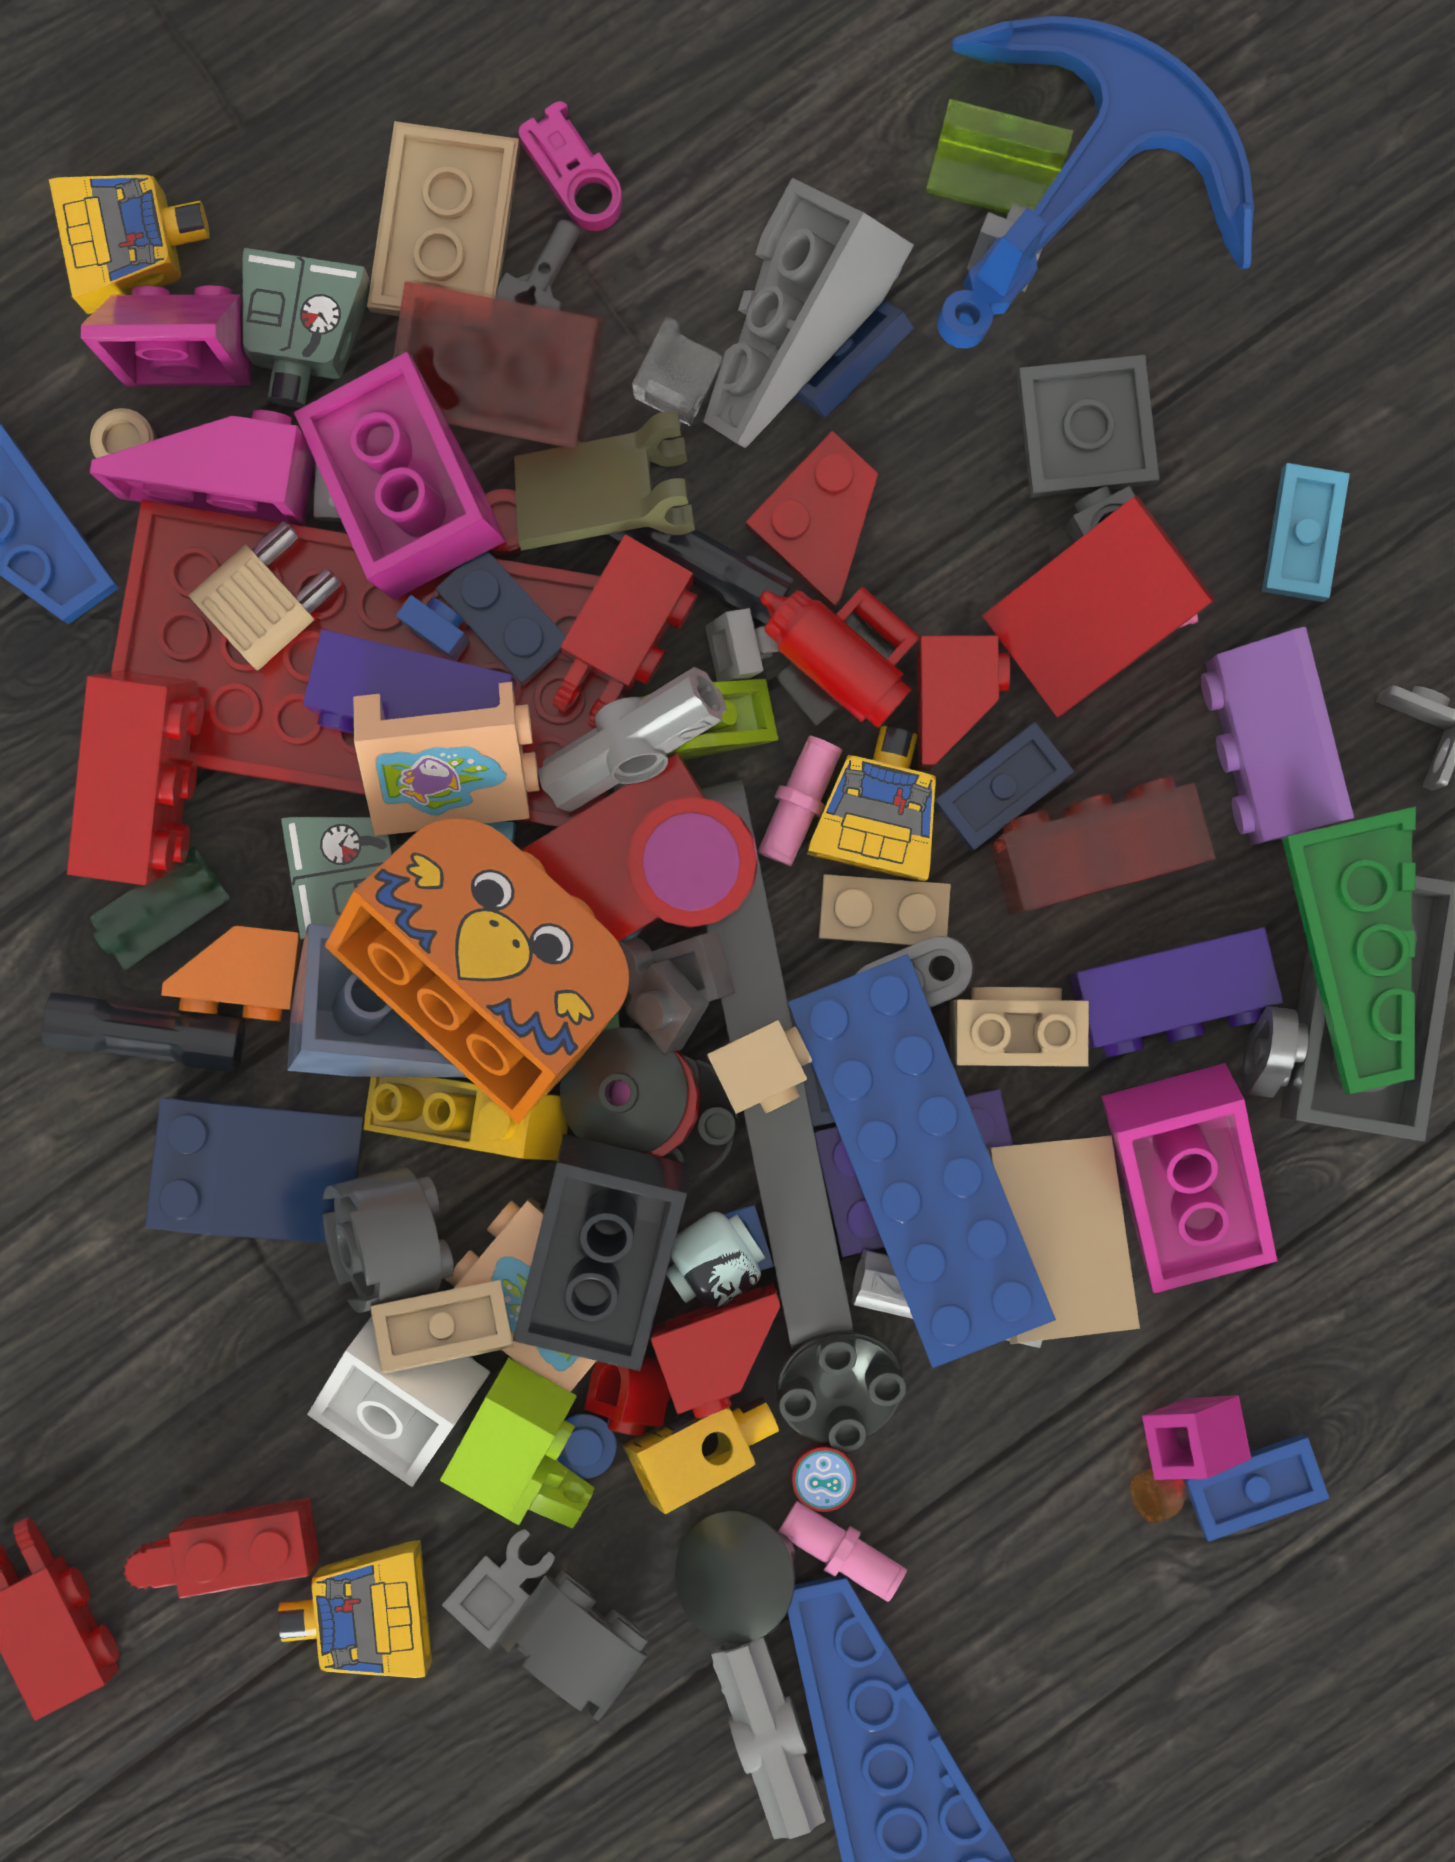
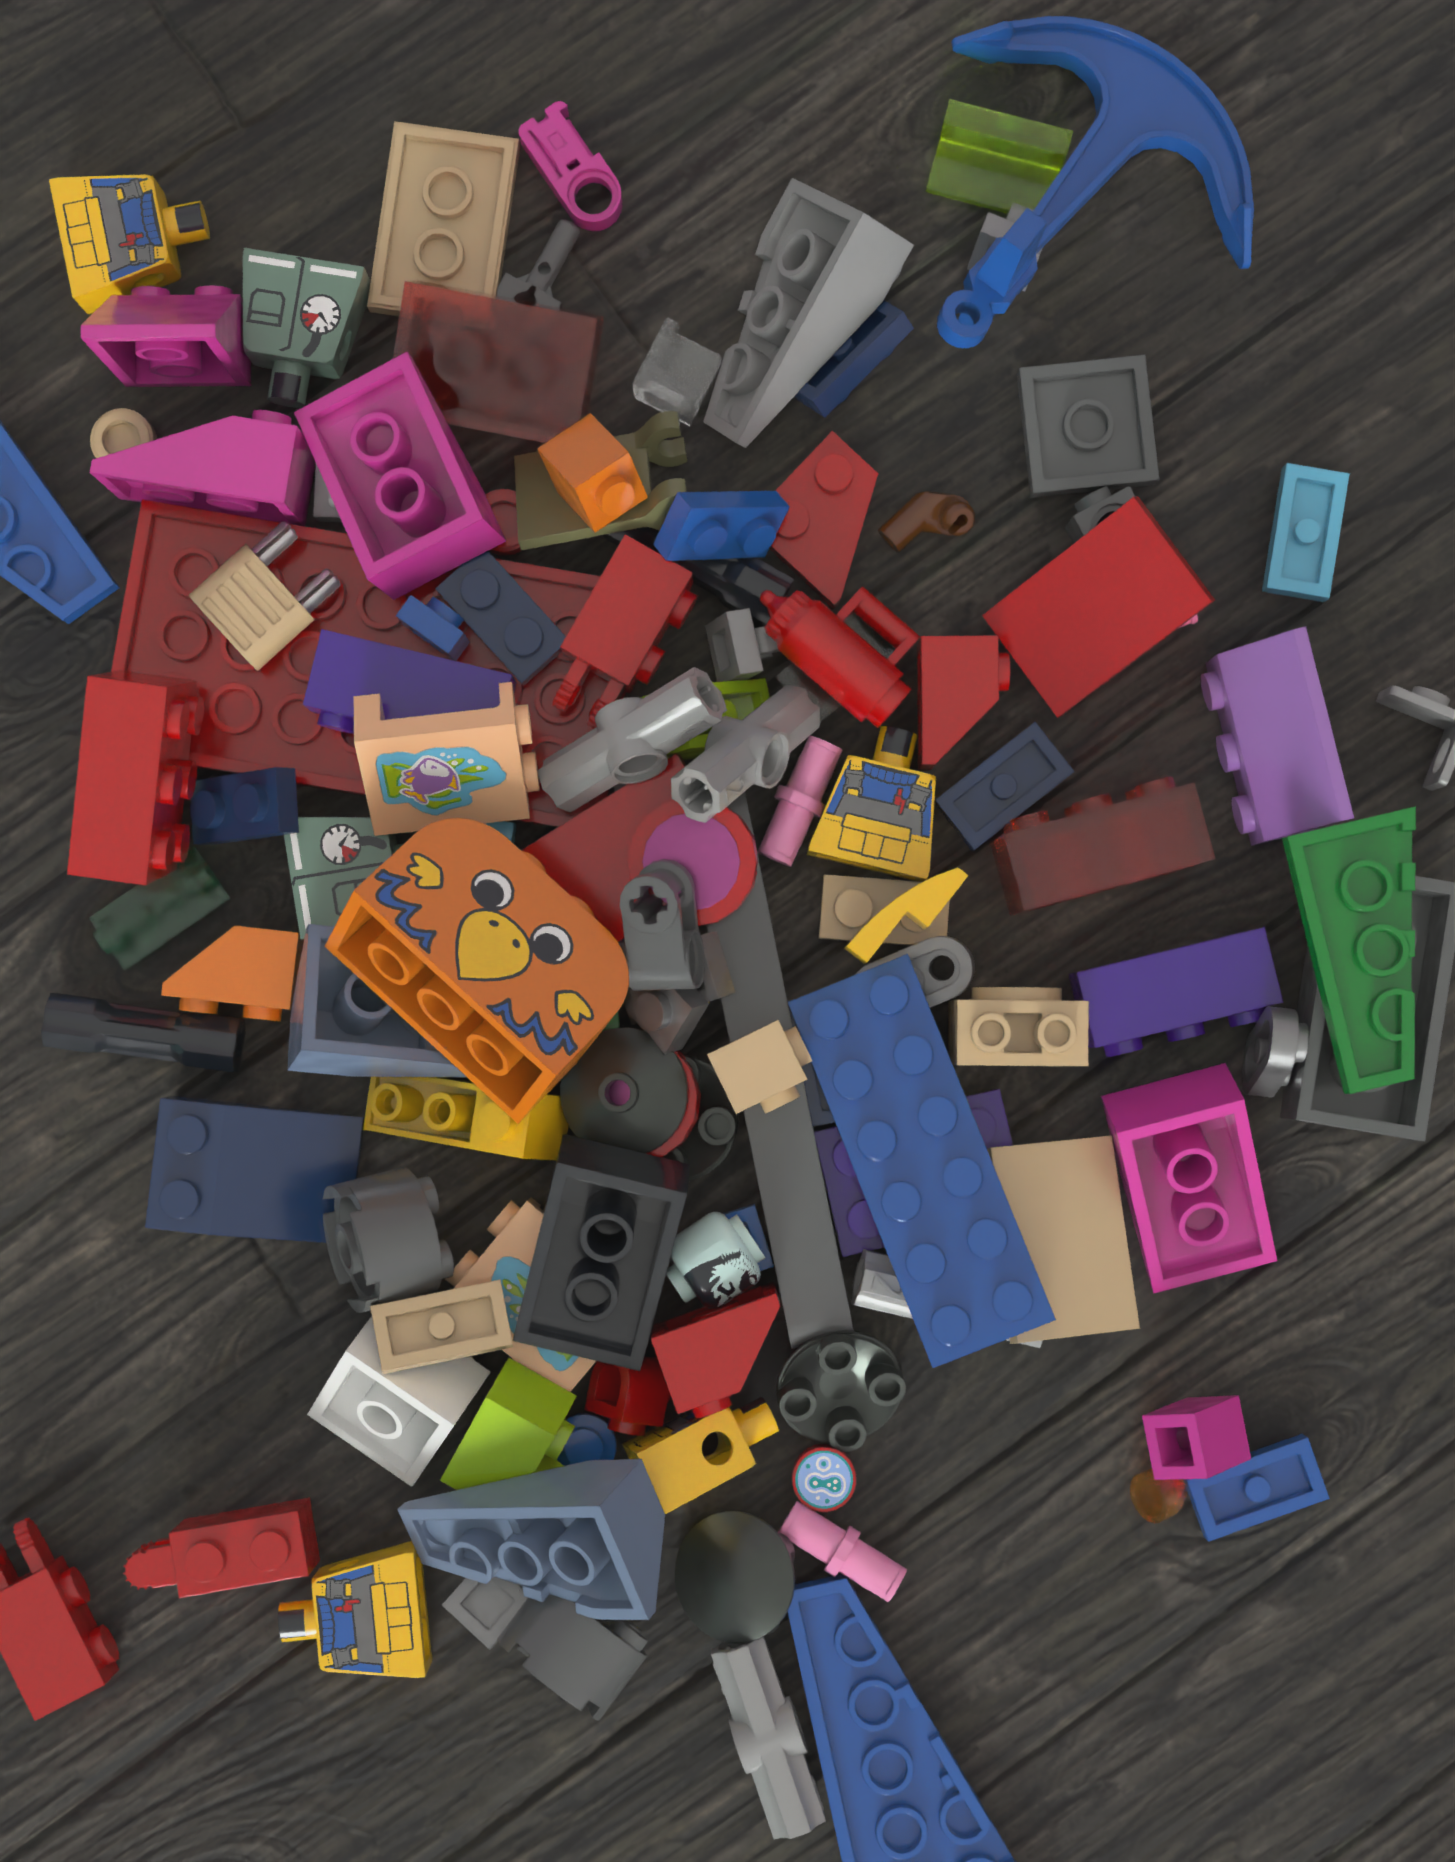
none -> dark blue plate [190,767,299,845]
none -> sand blue wedge [397,1459,665,1620]
none -> orange brick [537,413,648,533]
none -> dark grey piece [620,859,705,991]
none -> blue plate [653,491,790,561]
none -> light grey piece [671,685,820,823]
none -> yellow slope [844,868,968,964]
none -> reddish brown arm [878,491,975,553]

